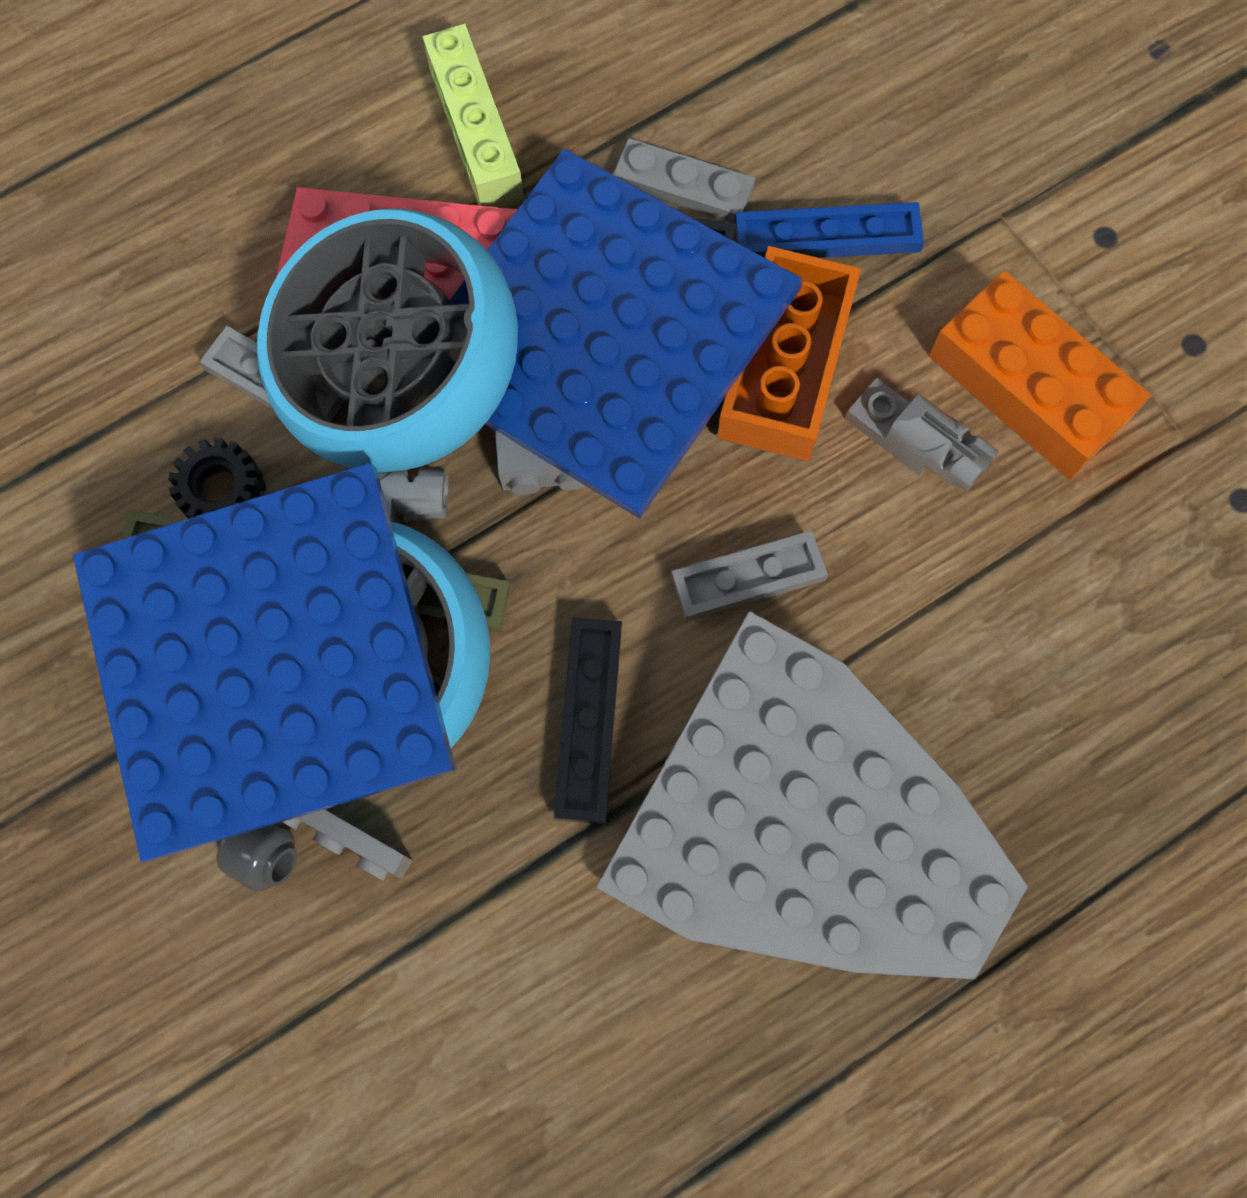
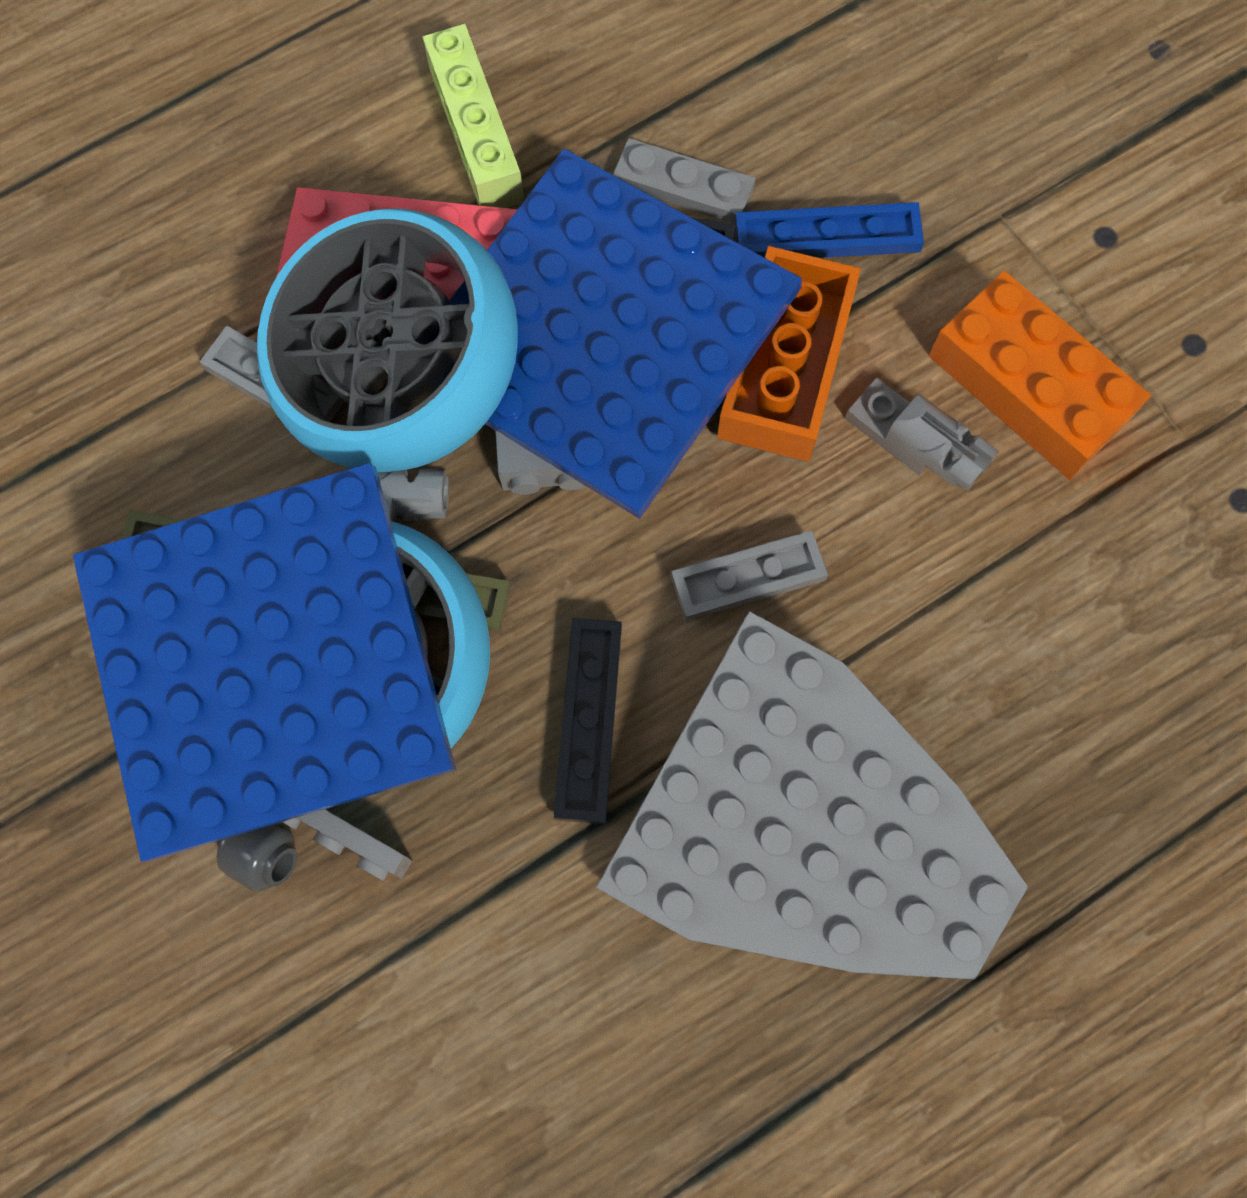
black tyre [168,438,266,519] -> none

